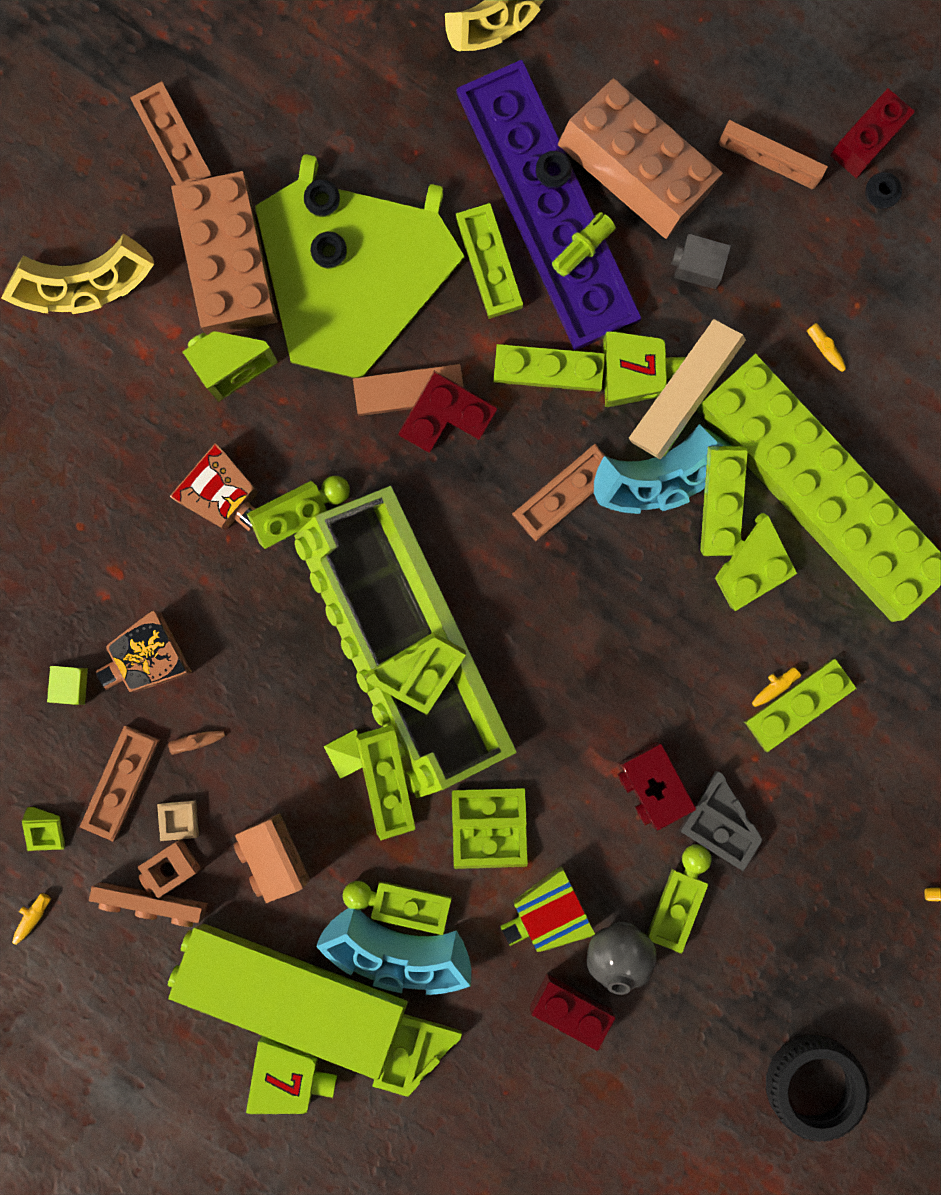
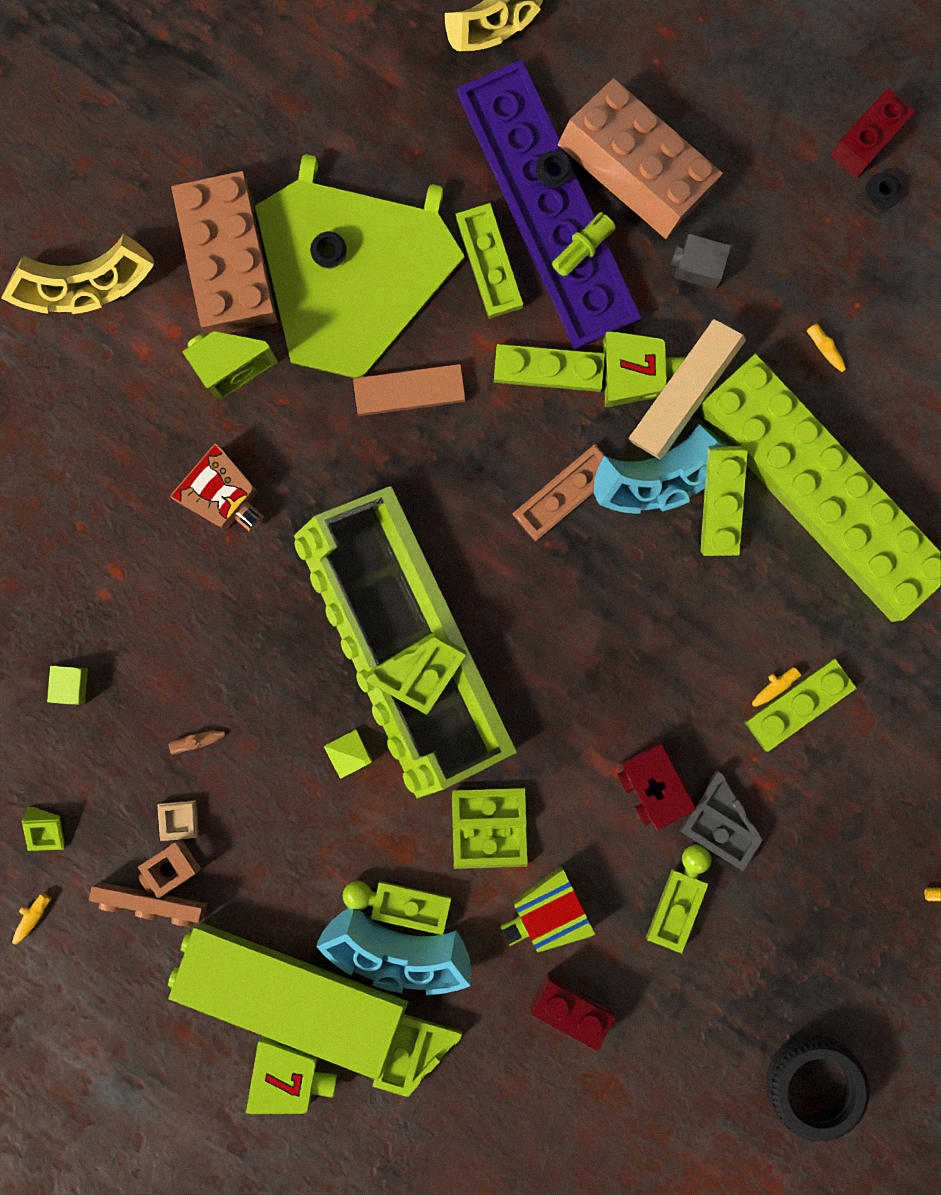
nougat tile [80,725,160,842] -> none
torso [96,610,192,692] -> none
nougat plate [130,81,212,185] -> none
nougat slope [234,813,310,903] -> none
lime plate [247,476,350,549] -> none
black plate [304,180,340,217] -> none
lime plate [356,725,416,840] -> none
dark red plate [398,370,498,453] -> none
dark grey plant [587,922,656,995] -> none
lime wing [715,513,797,611] -> none
nougat tile [718,120,828,189] -> none

